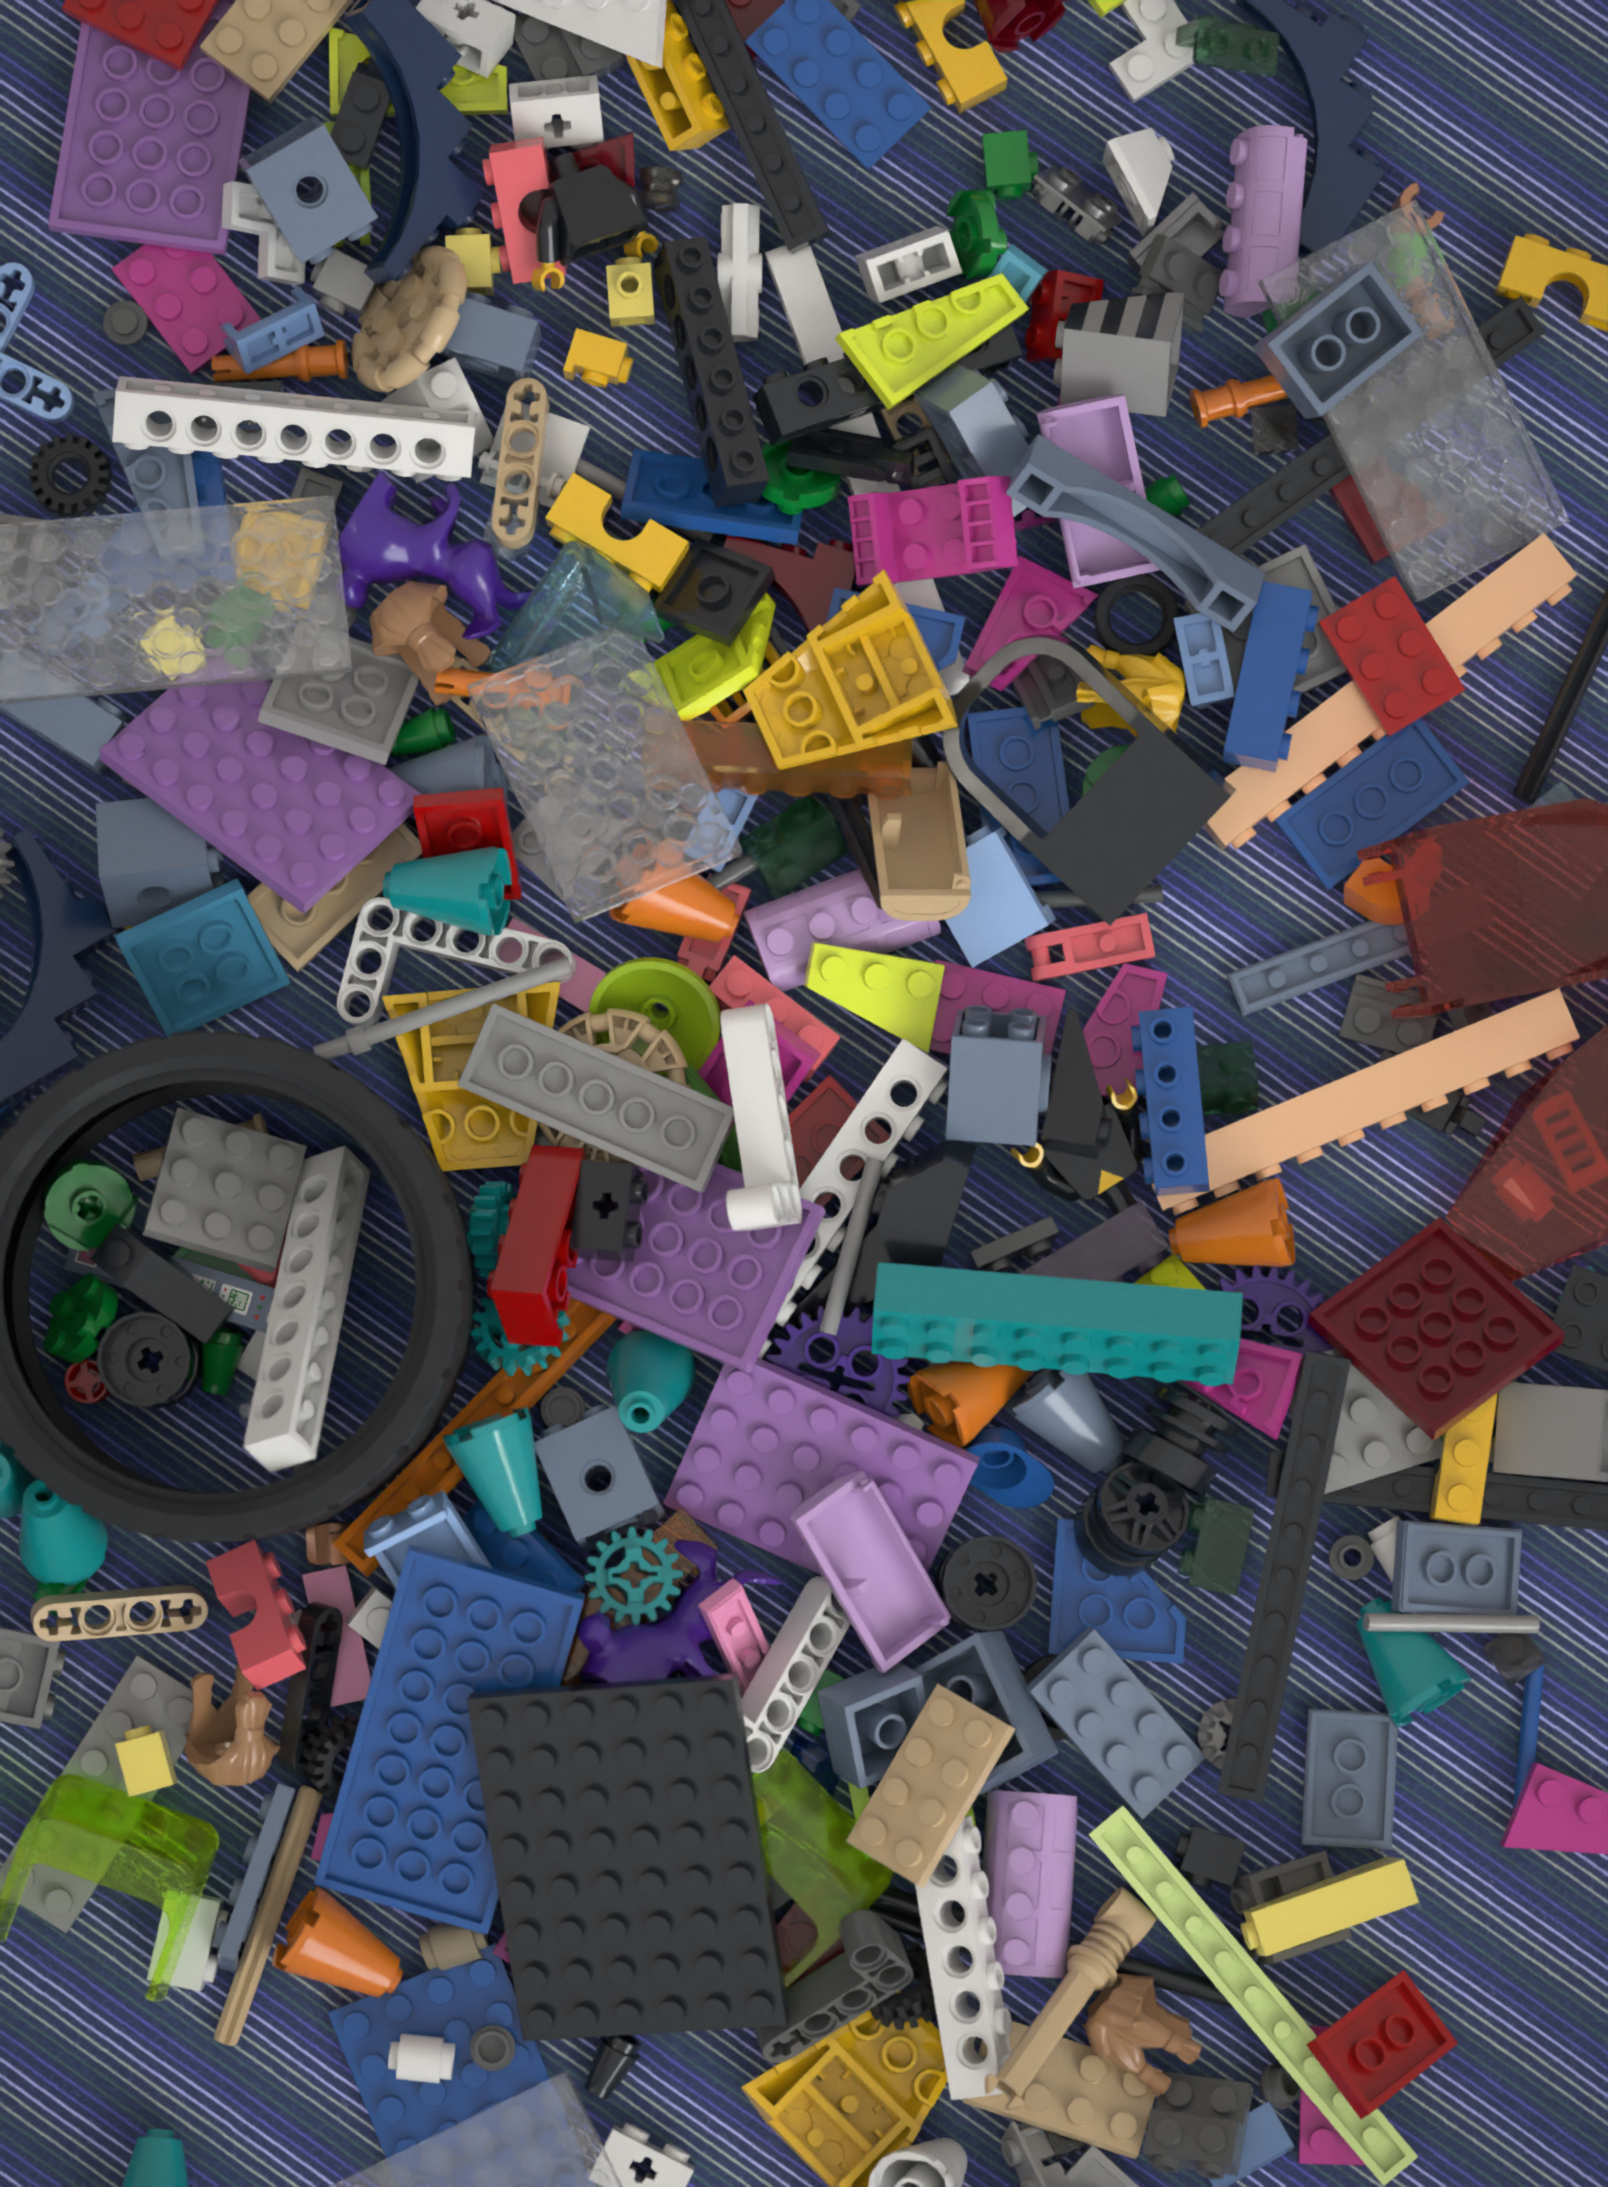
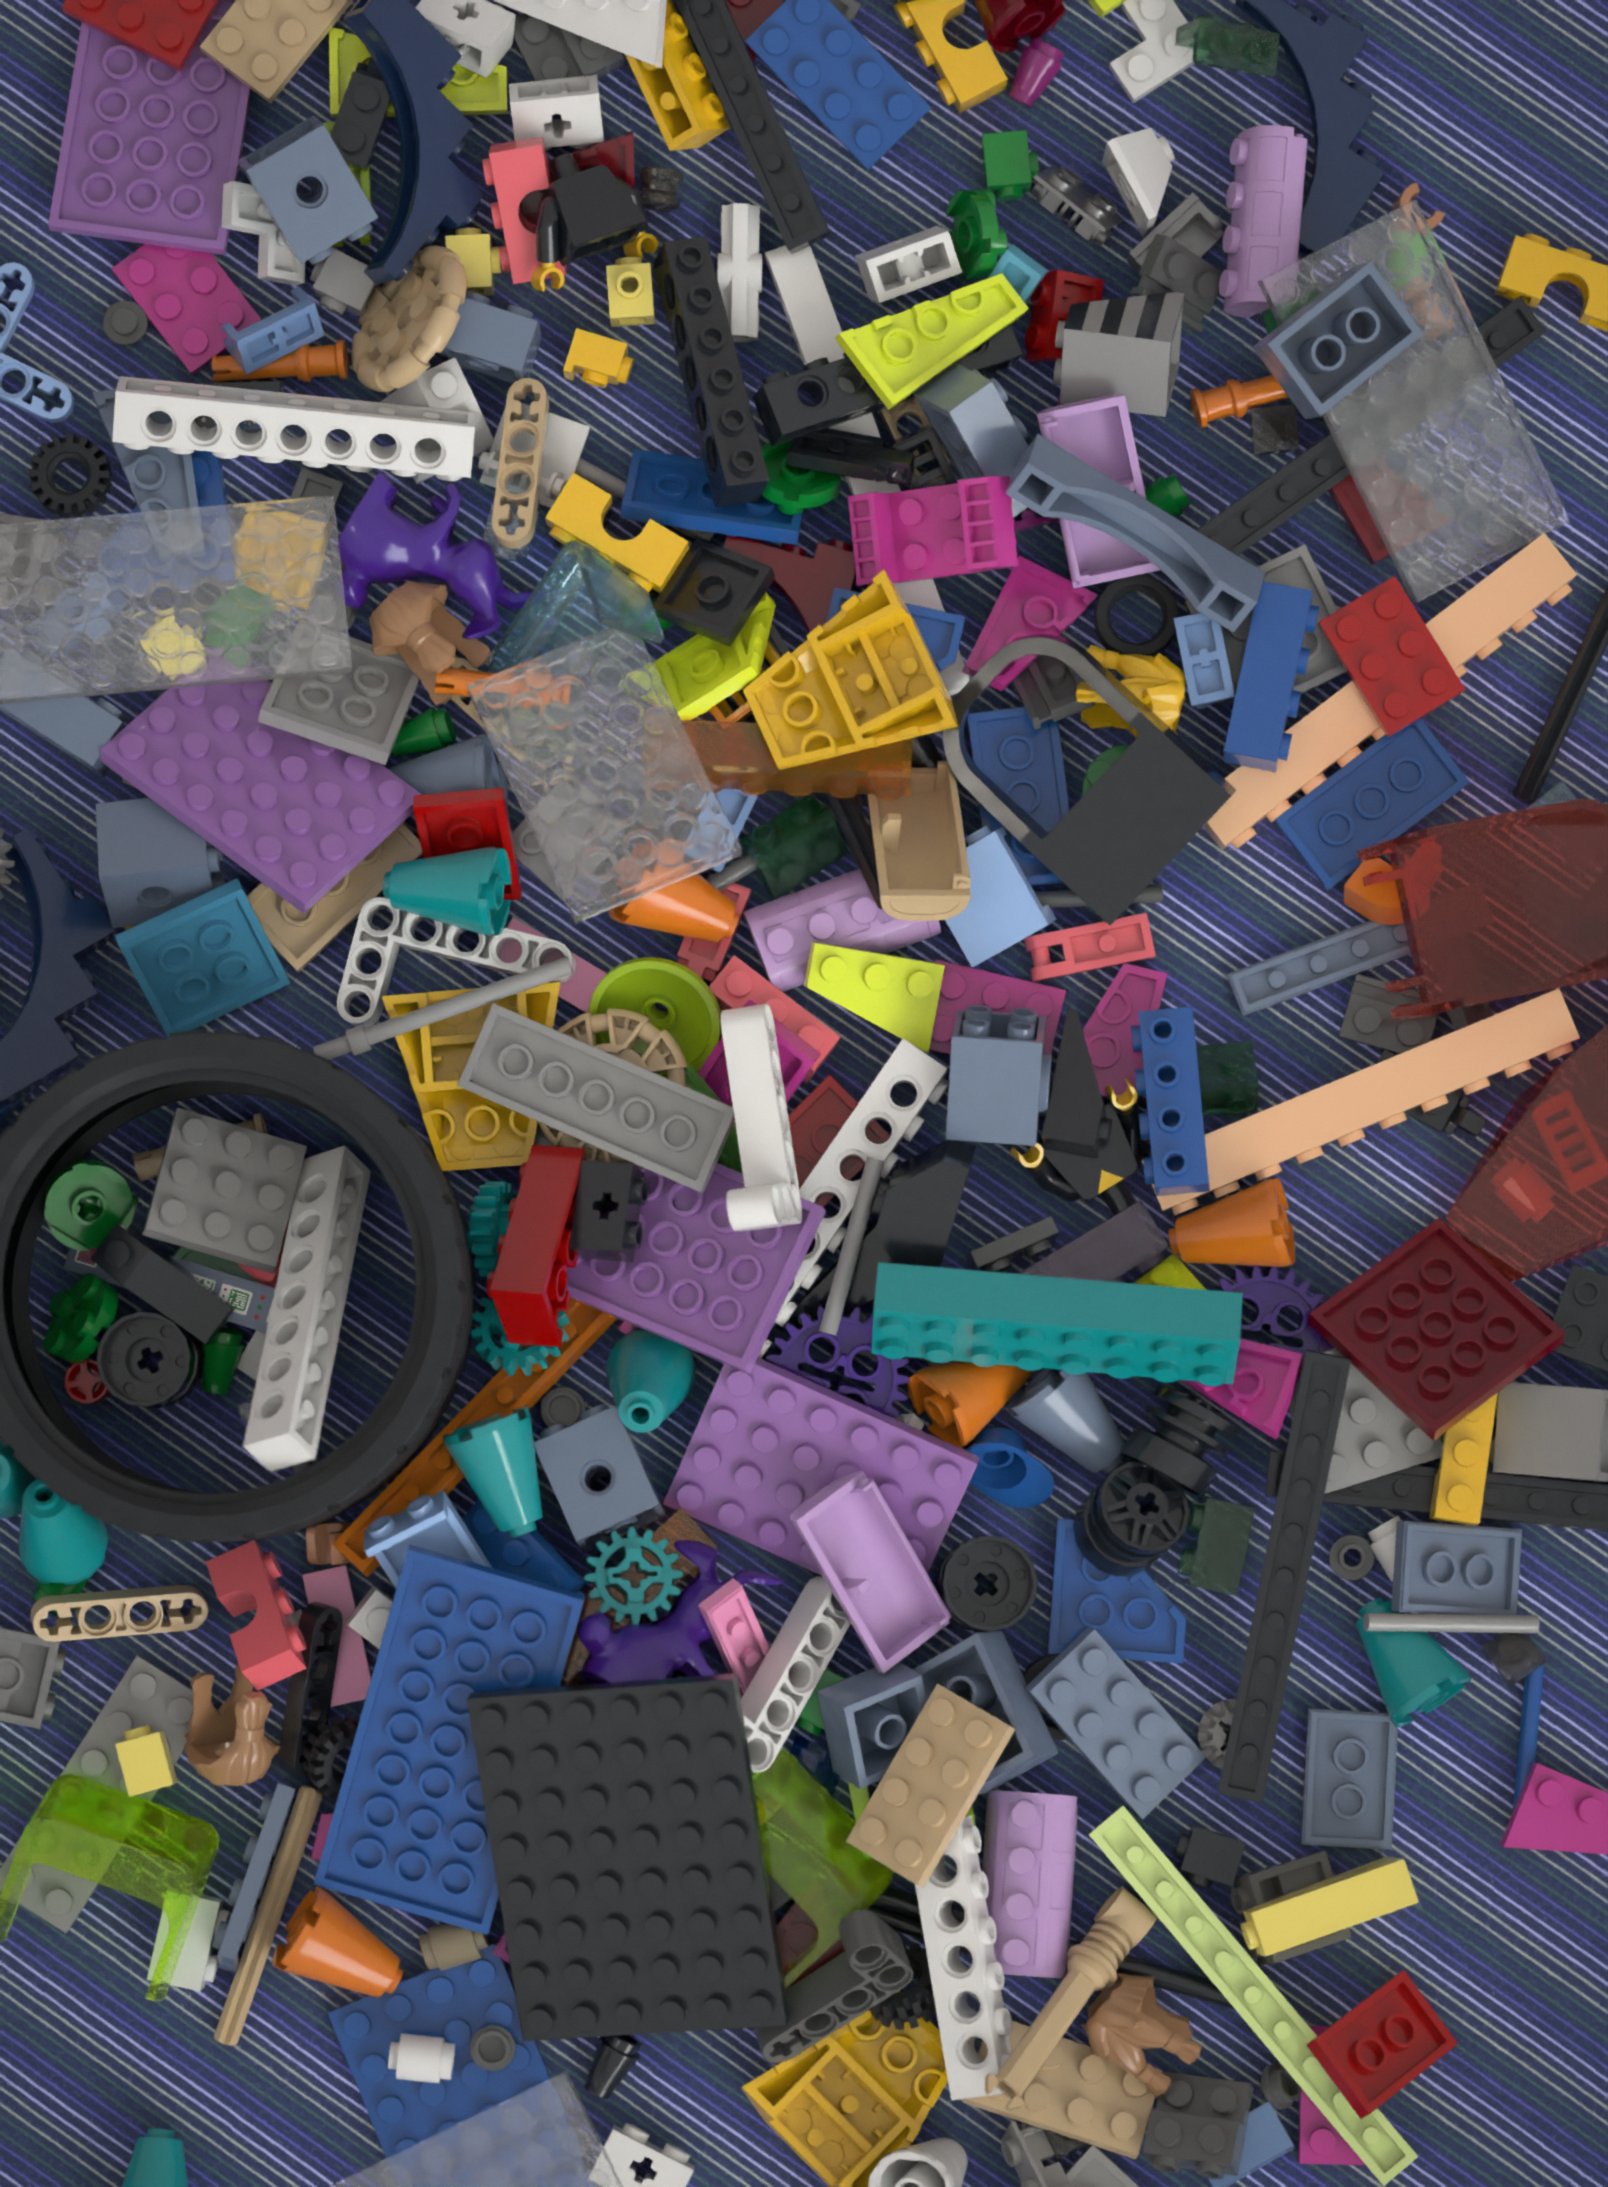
none -> magenta cone [1008,37,1064,108]

